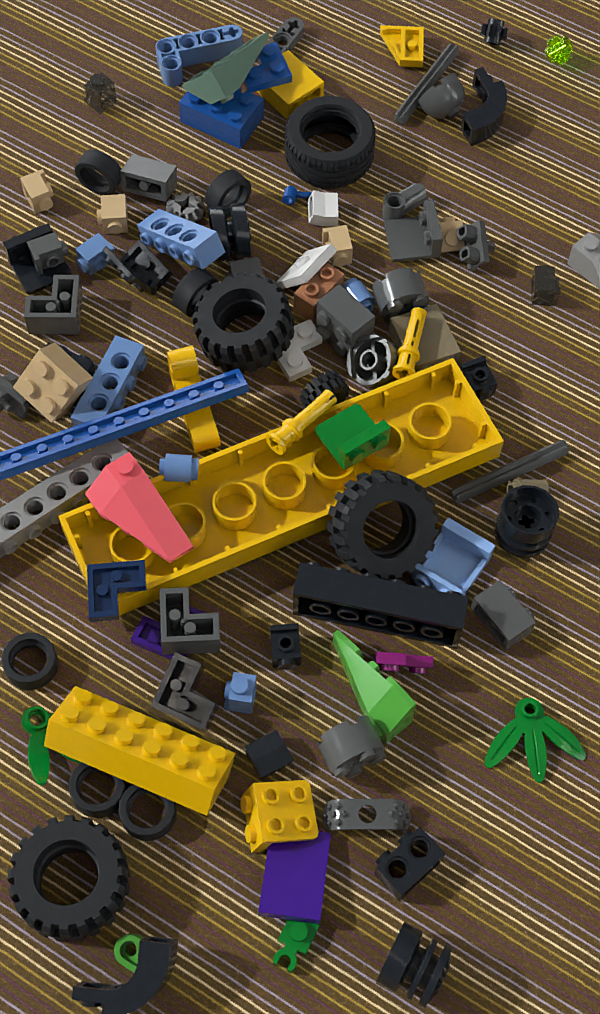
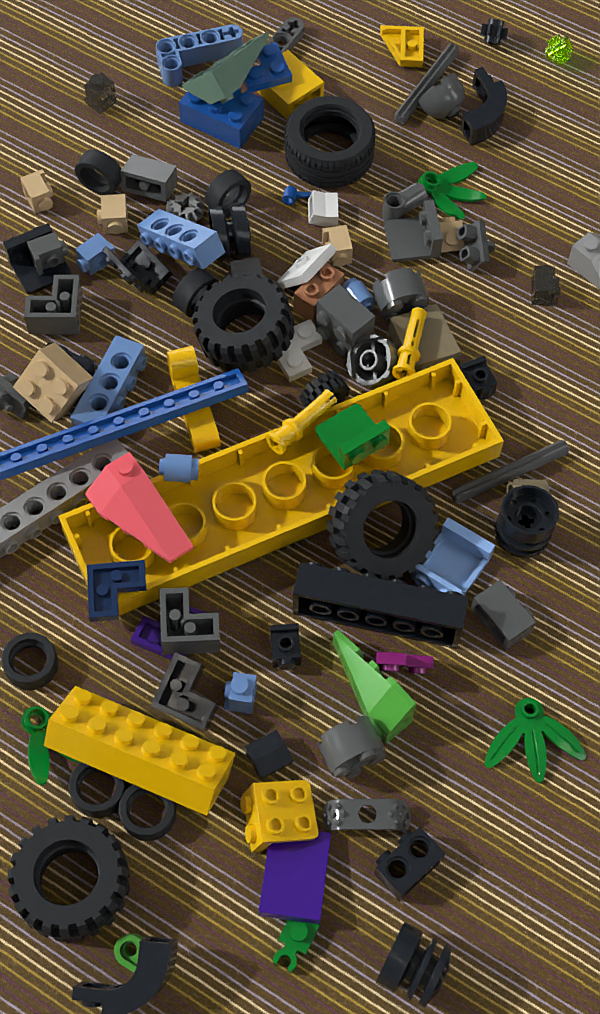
none -> green plant [418,162,487,220]

